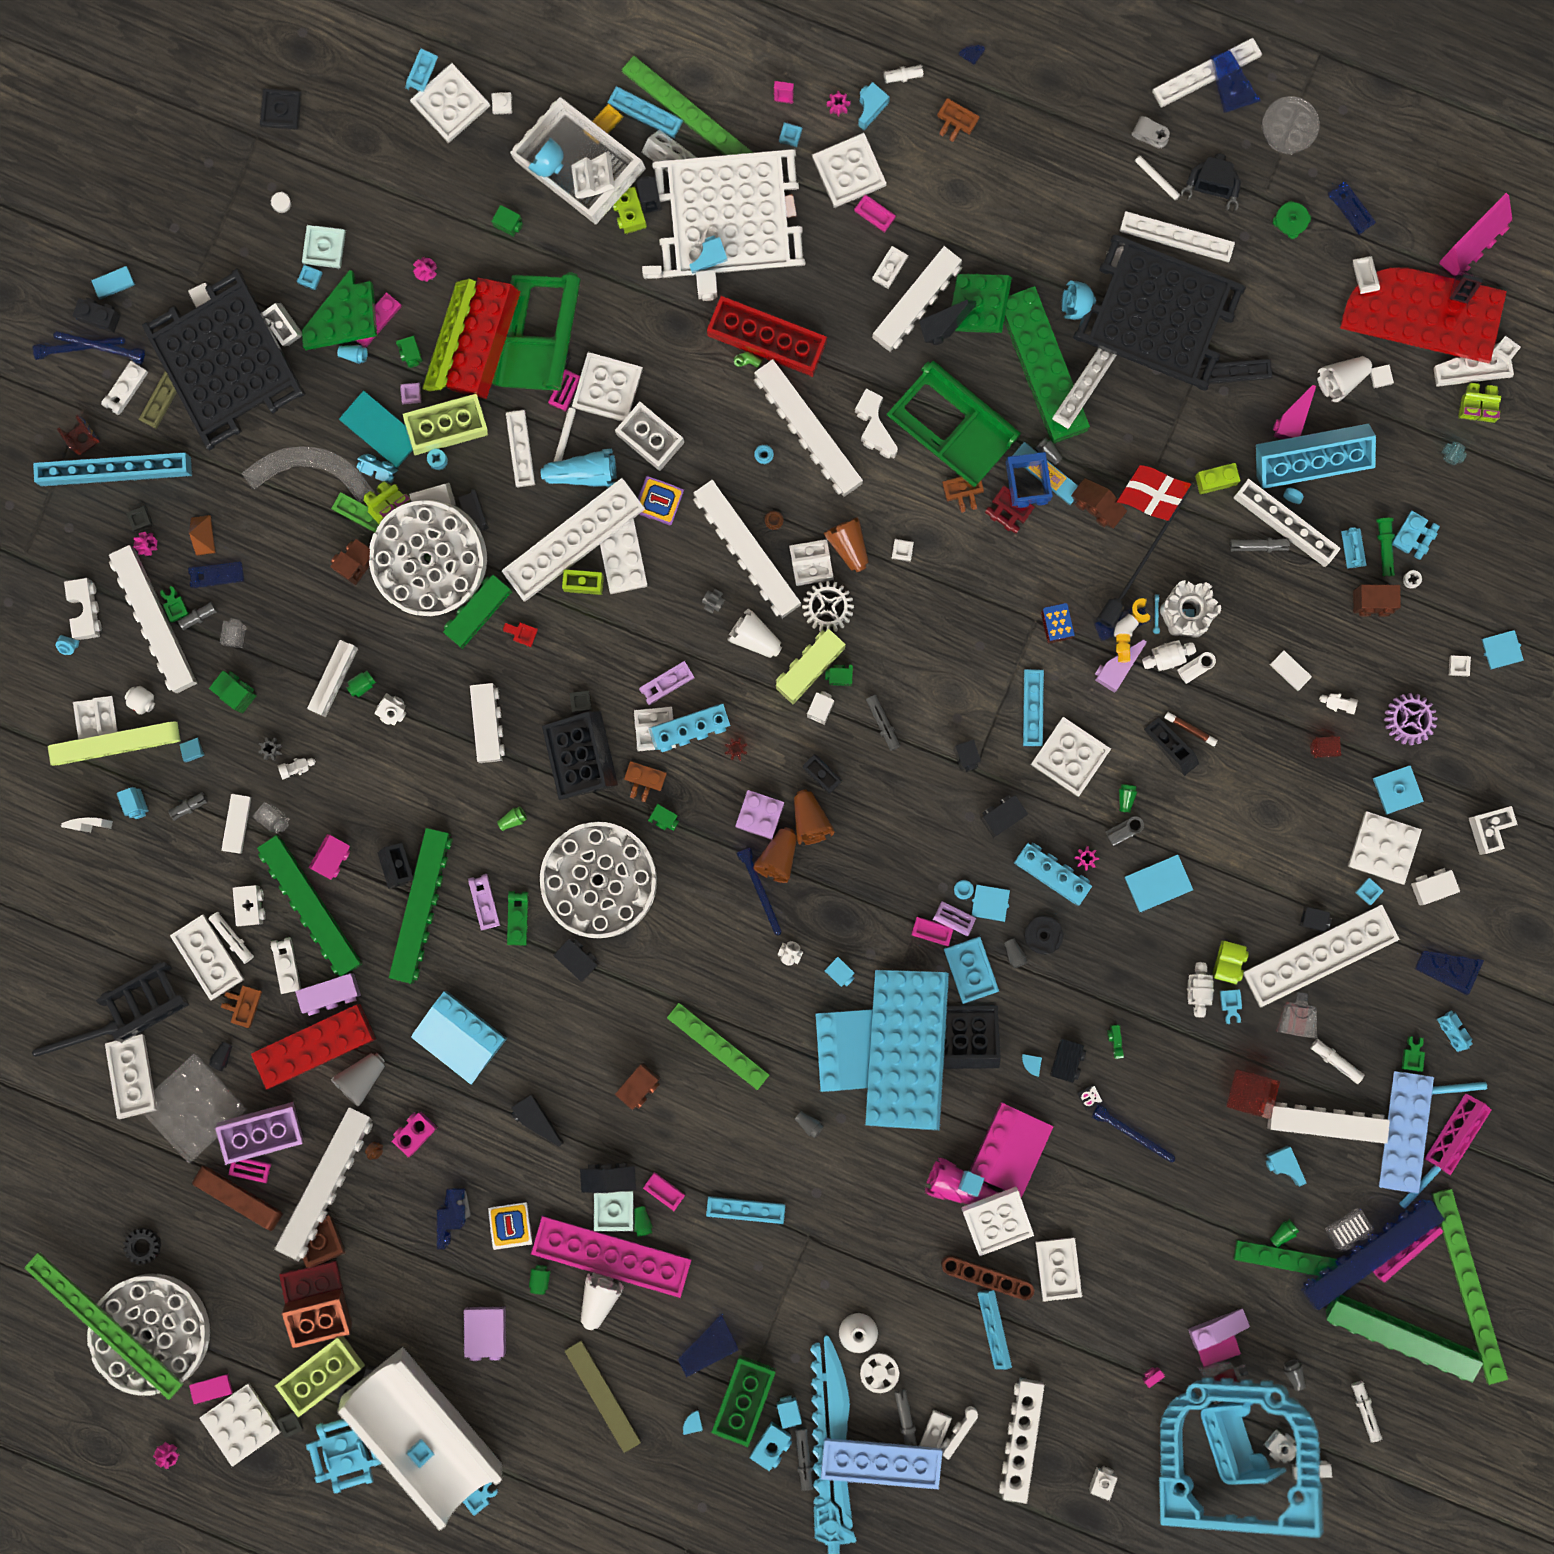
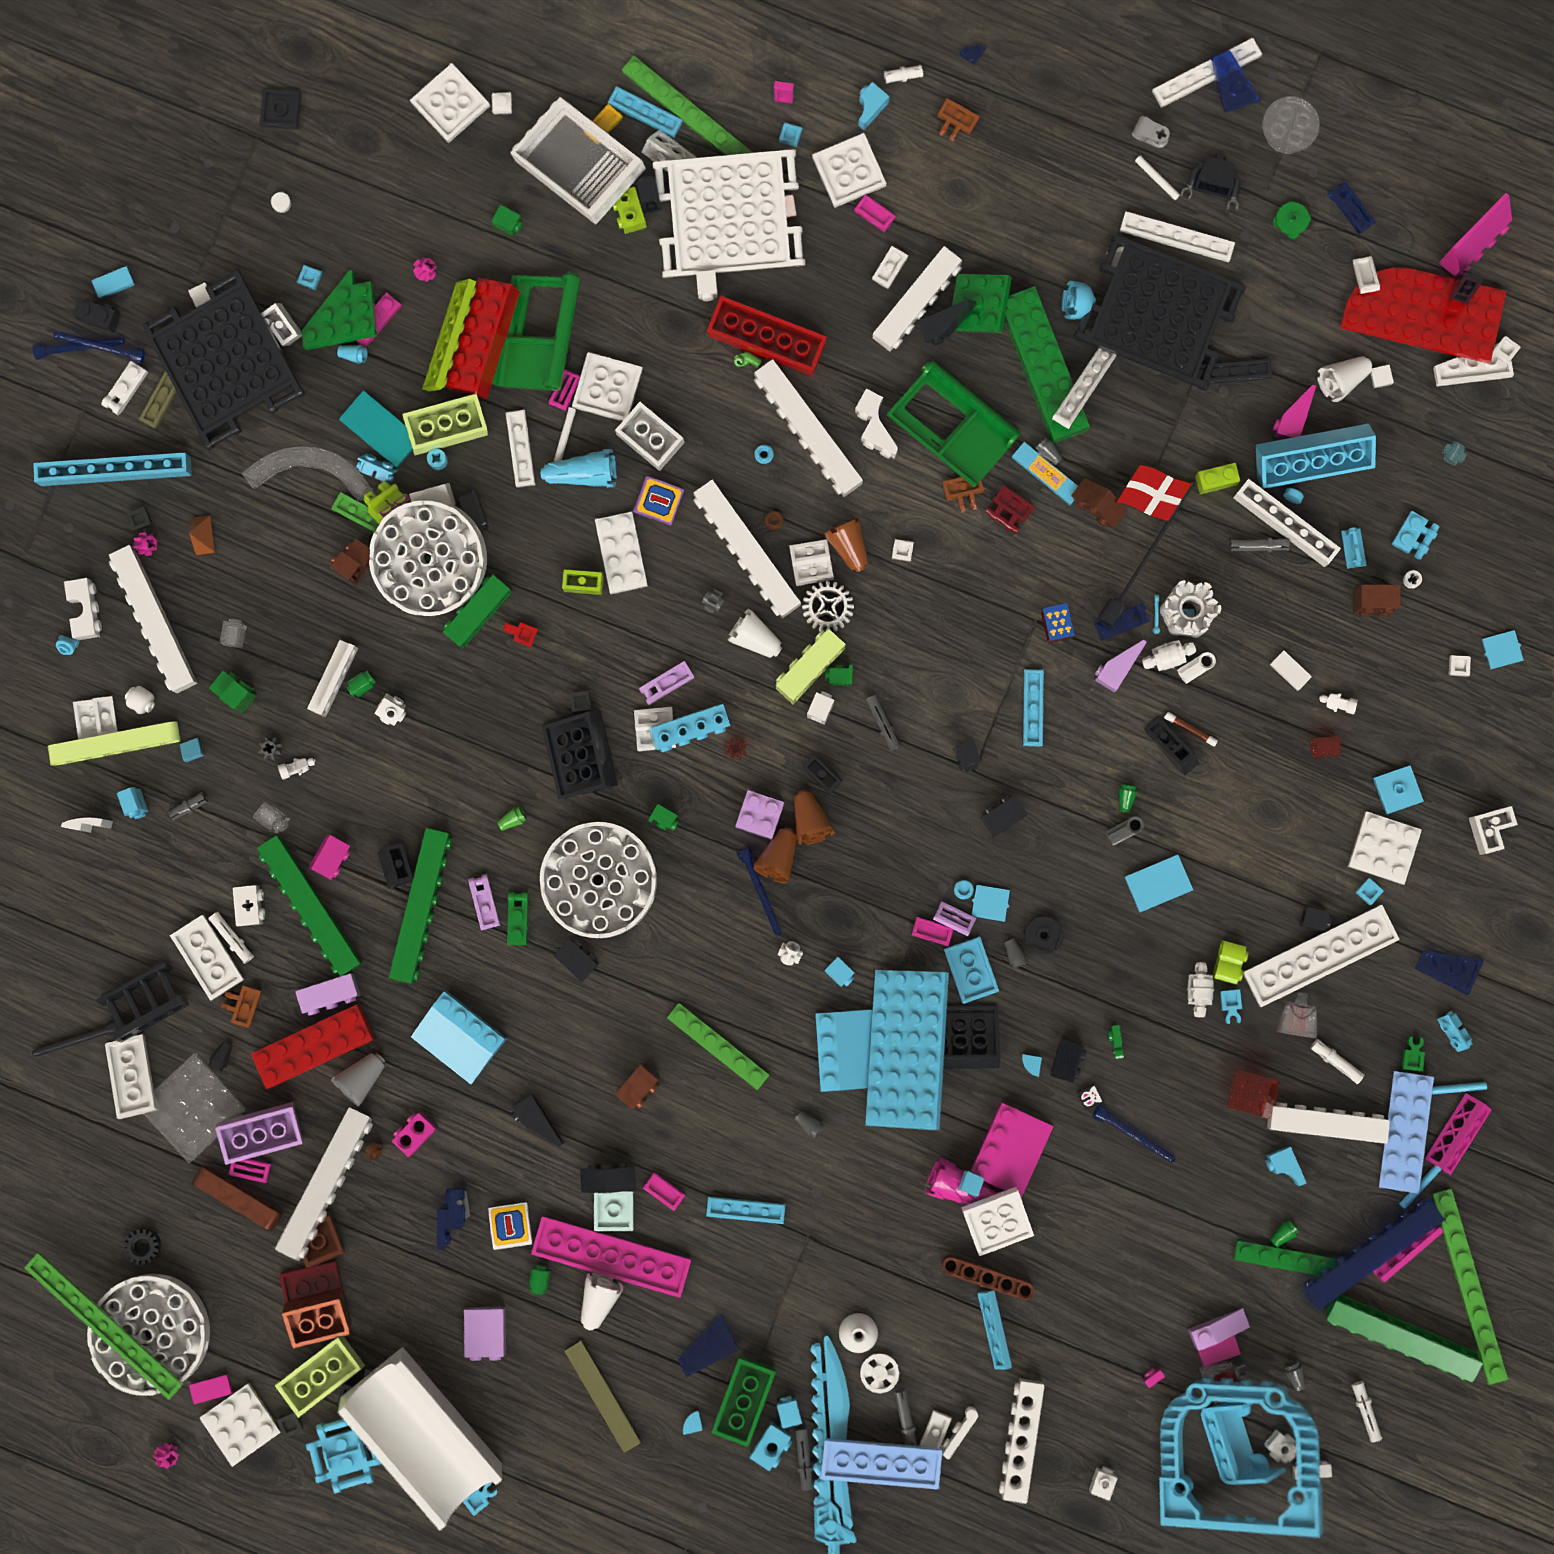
clear red piece [57,415,100,455] -> none
green plate [160,586,189,623] -> none
dark grey pin [178,602,217,630] -> none
clear blue plate [188,562,244,588] -> none
white tile [221,794,252,854] -> none
white plate [271,937,301,994] -> none
light aqua plate [302,225,346,268] -> none
green brick [396,336,423,368] -> none
lavender tile [401,383,422,404] -> none
medium azure panel [405,48,438,92] -> none
medium azure tile [406,1439,434,1468] -> none
white brick [470,683,505,763] -> none
white plate [502,478,645,601] -> none
medium azure cylinder [528,138,564,177] -> none
white slope [571,152,615,198] -> none
dark orange hinge [624,761,667,802] -> none
green cone [634,1206,653,1236] -> none
white tile [642,266,662,279] -> none
medium azure arch [689,236,728,274] -> none
dark pink gear [827,91,850,117] -> none
blue window [1006,452,1053,508] -> none
medium azure brick [1014,842,1092,906] -> none
white plate [1031,717,1111,797] -> none
white plate [1035,1237,1082,1301] -> none
dark pink gear [1074,846,1099,871] -> none
yellow piece [1114,598,1150,663] -> none
clear brick [1325,1208,1374,1251] -> none
green pin [1376,518,1395,577] -> none
lavender gear [1384,693,1437,745] -> none
white brick [1411,868,1460,905] -> none
lime hips [1459,383,1501,423] -> none

